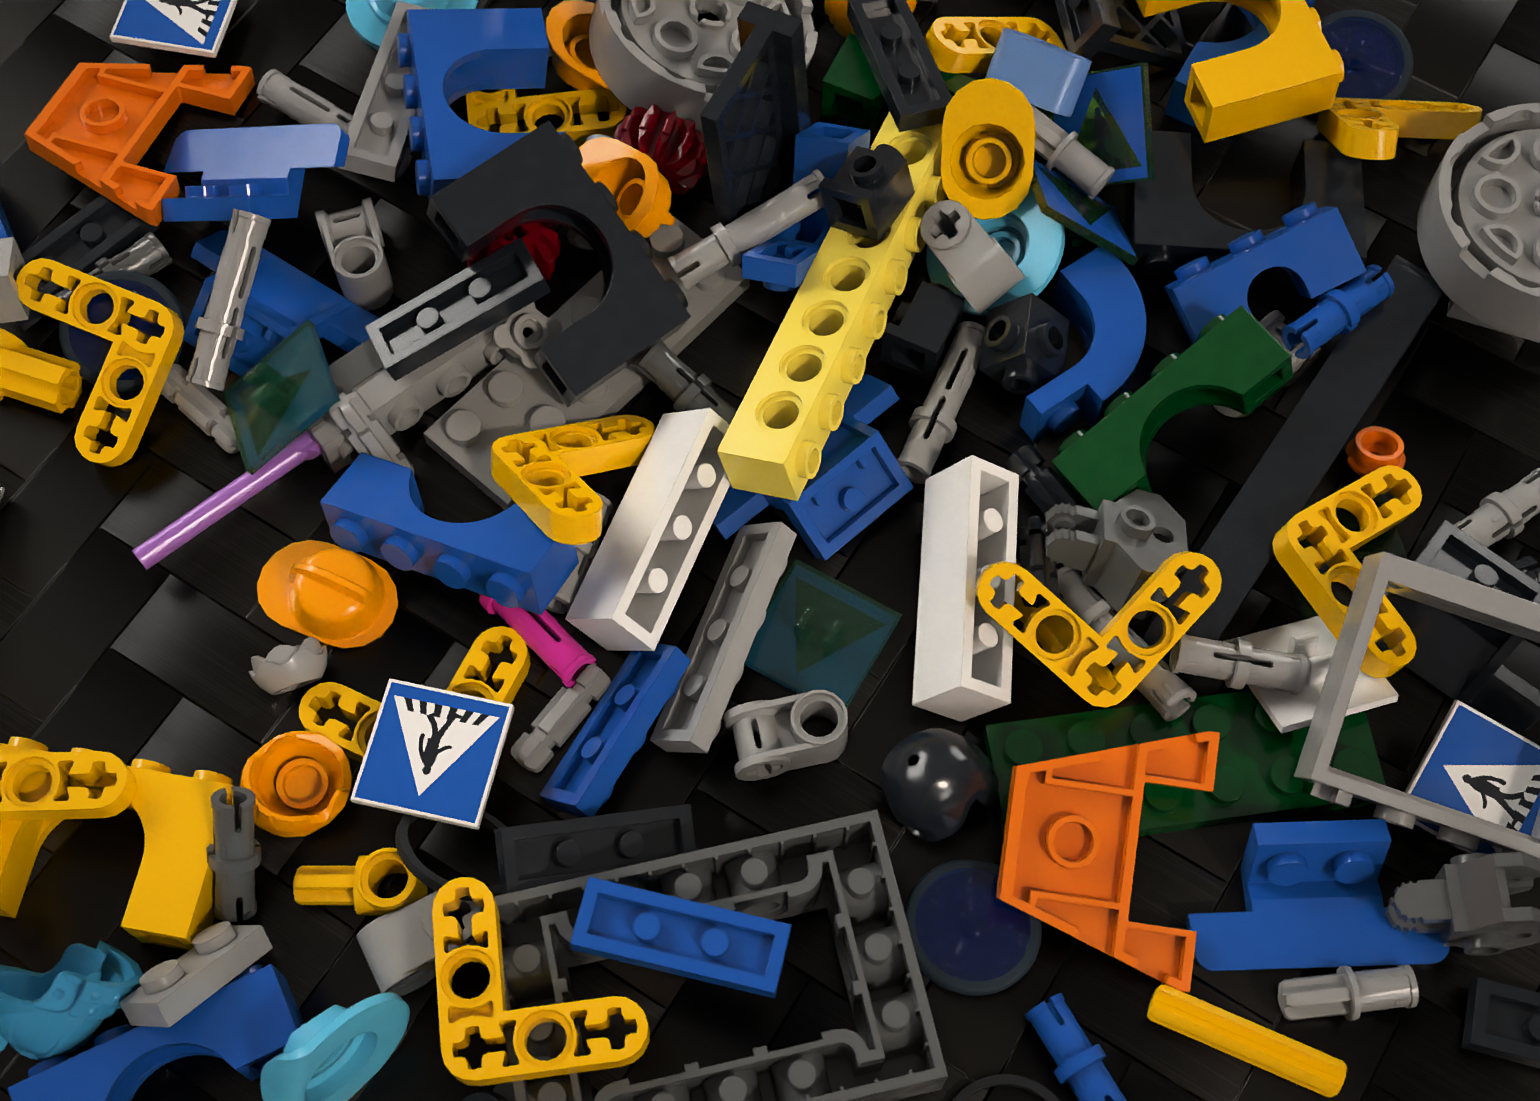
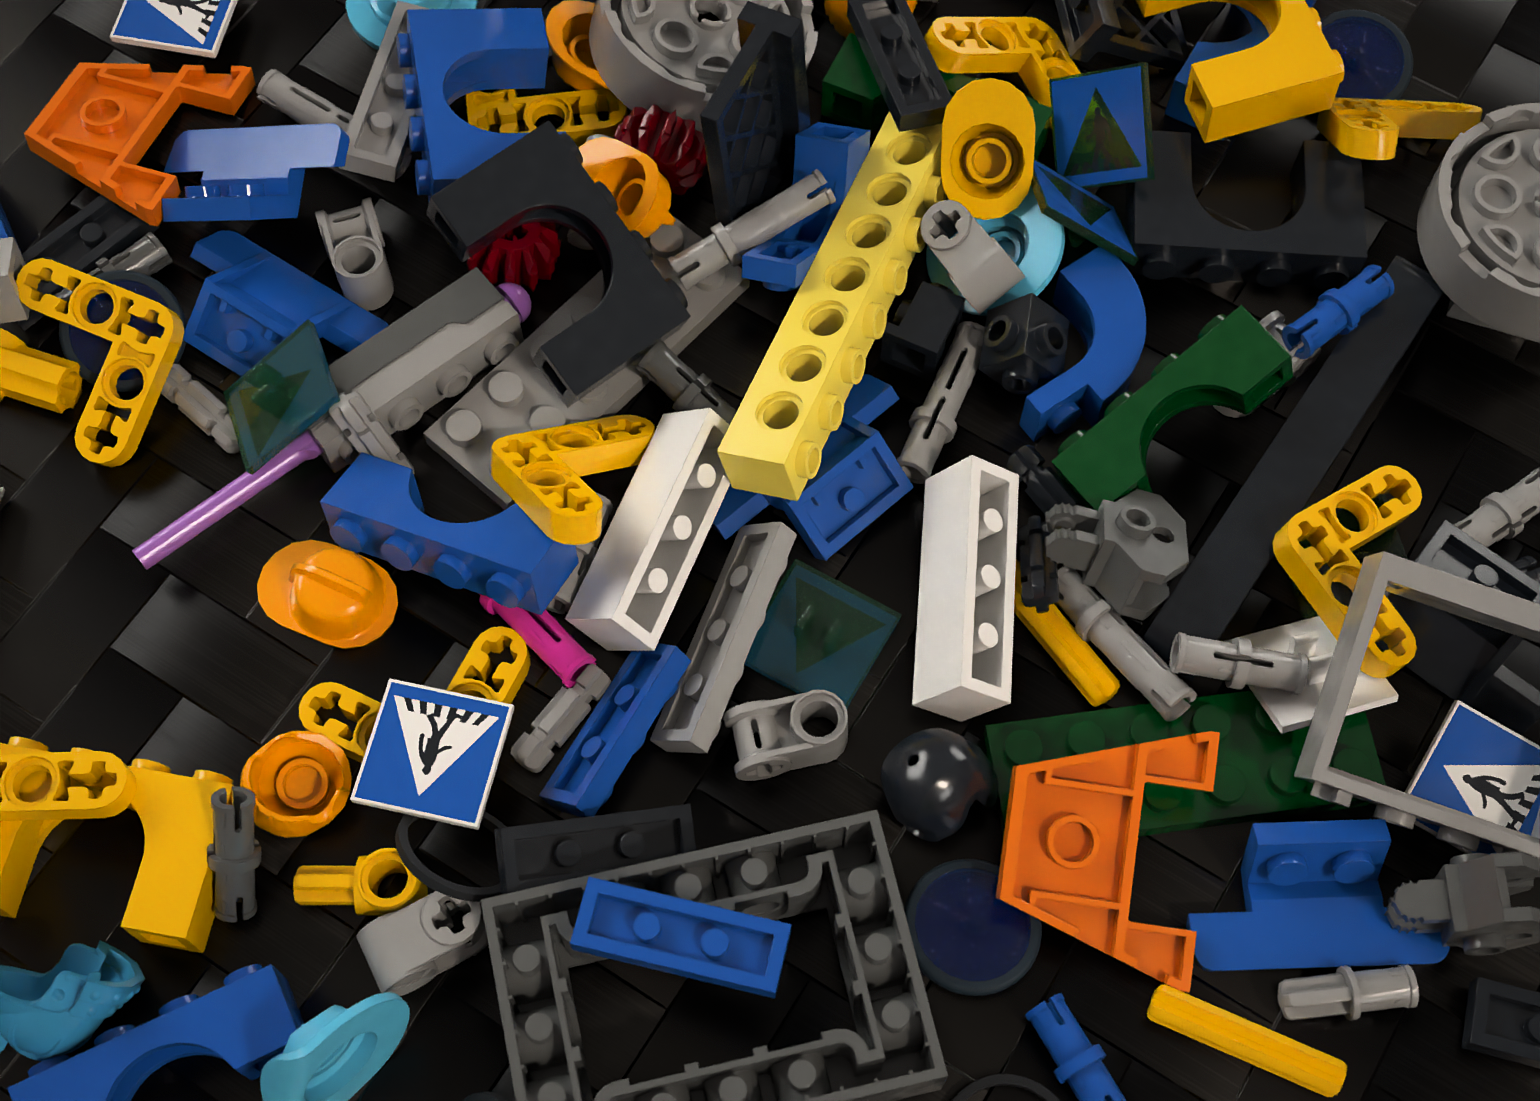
light grey plate [119,921,273,1028] -> none
light grey pin [185,209,271,391] -> none
light grey plate [249,637,328,695] -> none
black plate [365,237,552,381] -> none
yellow beam [432,877,650,1086] -> none
light grey plate [492,302,563,369] -> none
black brick [818,144,915,241] -> none
yellow beam [976,551,1222,708] -> none
medium blue beam [985,27,1092,117] -> none
light grey axle [1030,104,1115,199] -> none
blue arch [1164,201,1367,345] -> none
orange plate [1345,426,1406,477] -> none

